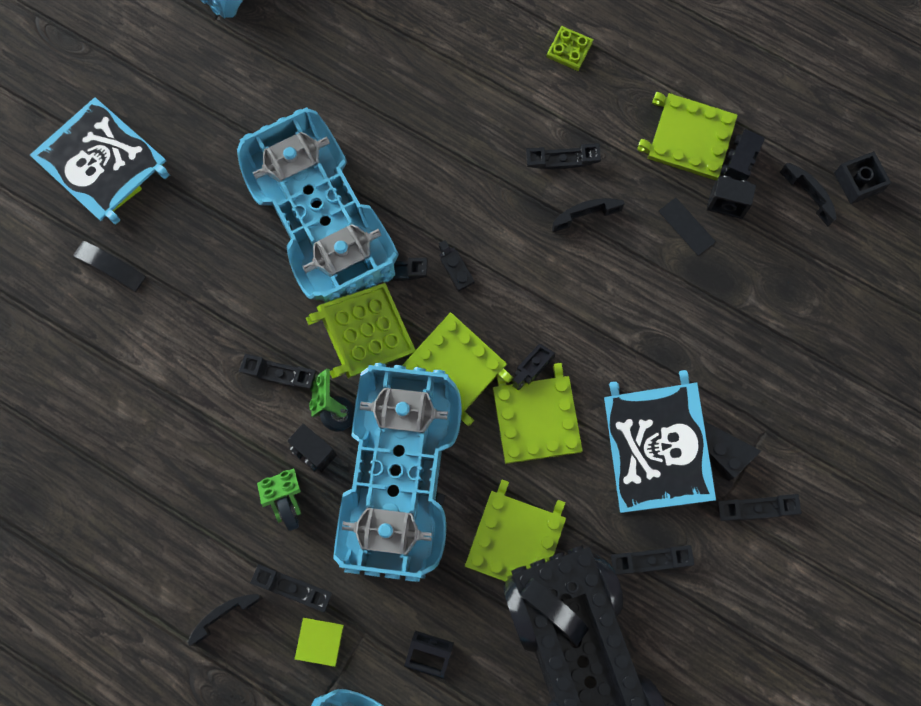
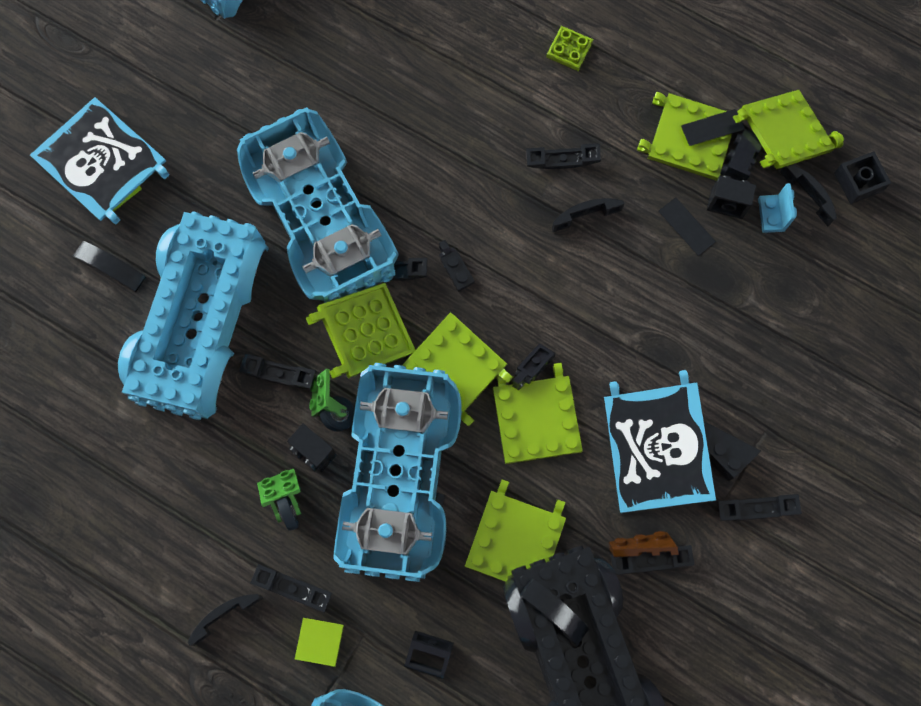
none -> medium azure piece [118,212,269,420]
none -> reddish brown wing [609,531,679,557]
none -> black sticker [681,109,745,146]
none -> lime plate [733,90,836,169]
none -> medium azure bracket [758,183,797,233]
none -> lime plate [829,131,844,148]

